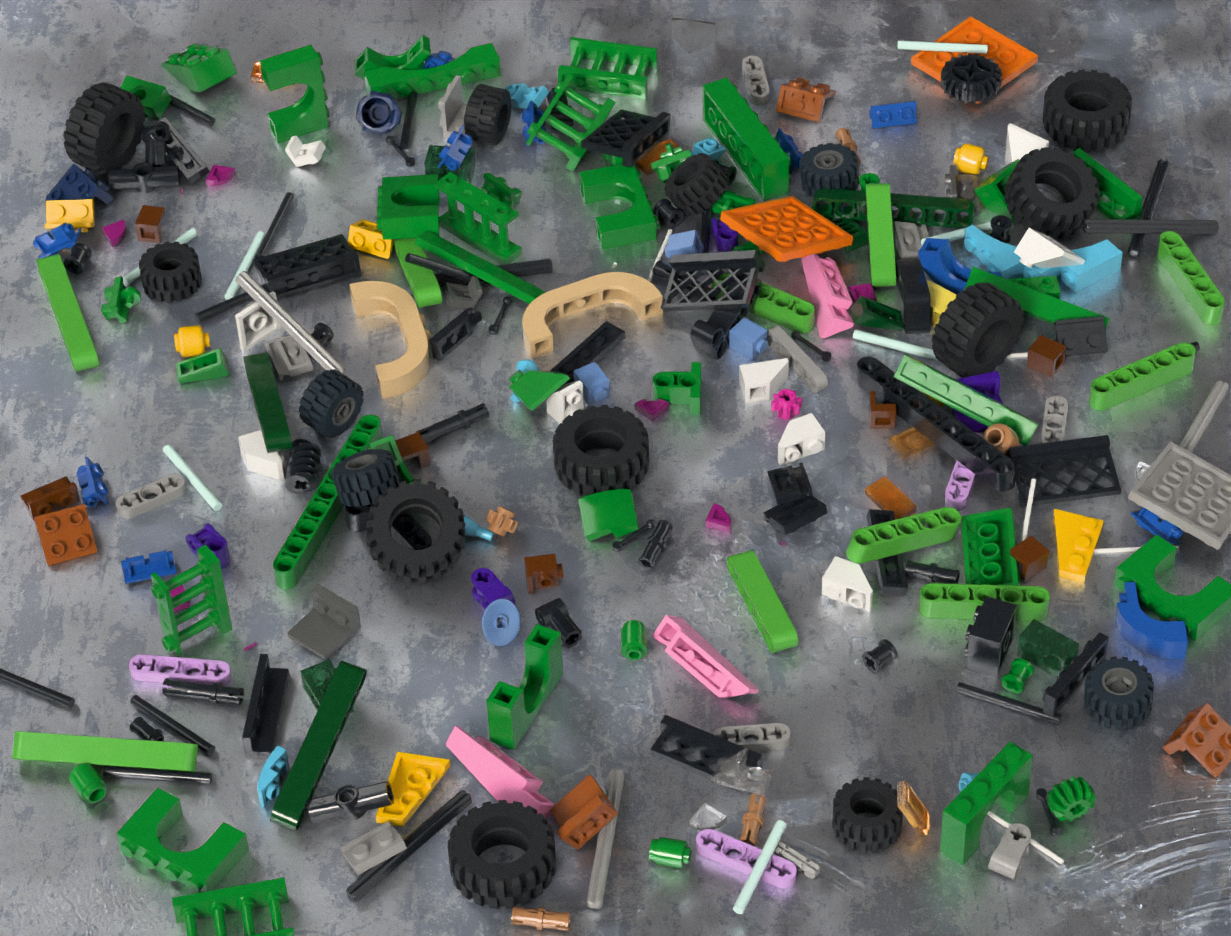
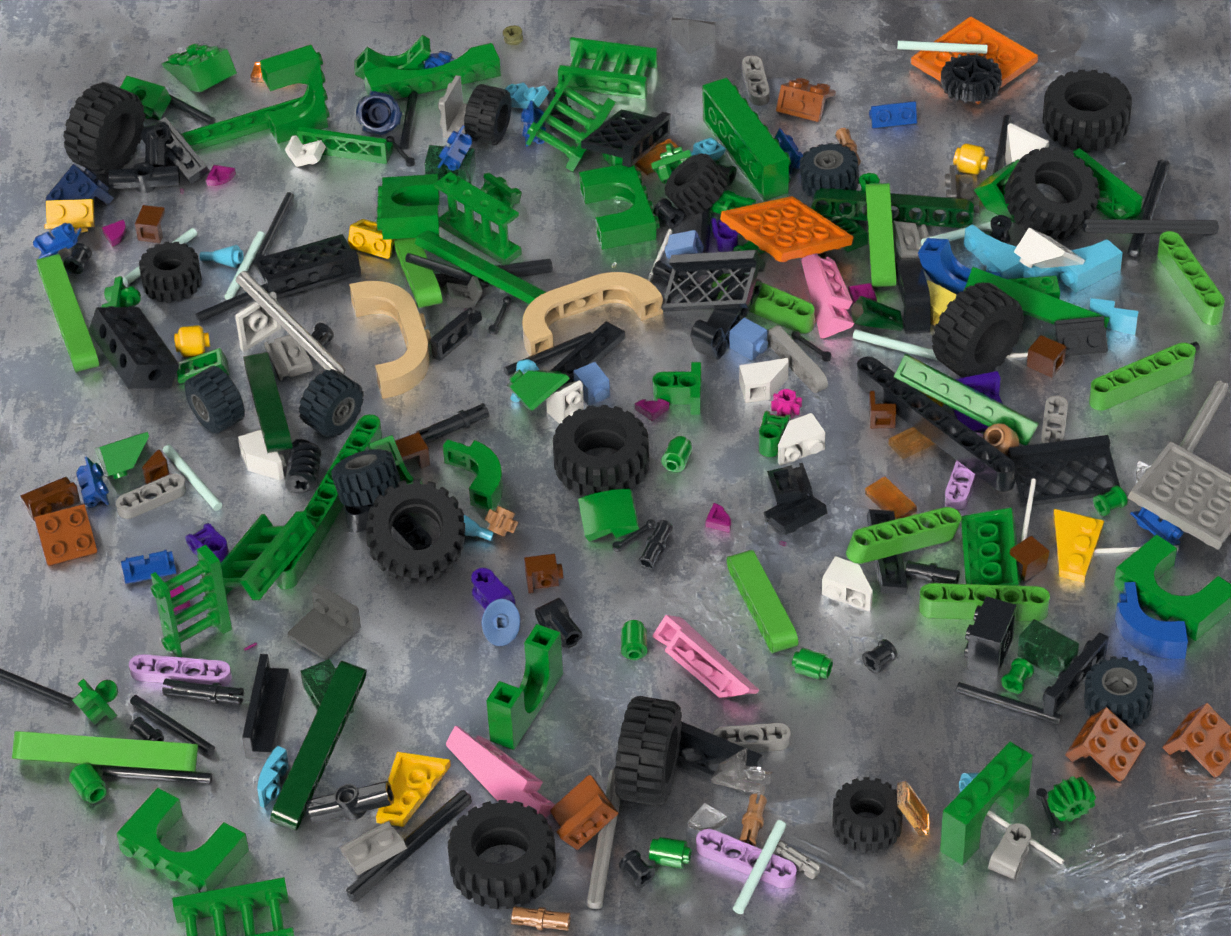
none -> green hips [72,678,118,725]
none -> black brick [88,306,180,389]
none -> green slope [94,432,149,479]
none -> reddish brown slope [142,450,169,484]
none -> green tile [181,96,303,151]
none -> black wheel [184,366,245,434]
none -> medium azure cone [199,245,244,268]
none -> green fence [220,511,316,600]
none -> green fence [297,127,393,164]
none -> green arch [443,439,503,511]
none -> olive bush [503,25,523,45]
none -> black bar [504,332,592,376]
none -> black tyre [614,696,682,806]
none -> black bush [619,850,655,888]
none -> green brick [661,436,692,473]
none -> green piece [758,411,791,457]
none -> green brick [792,648,833,680]
none -> black bar [993,115,1012,174]
none -> dark orange bracket [1065,707,1146,782]
none -> medium azure slope [1089,298,1138,335]
none -> green bush [1093,485,1128,517]

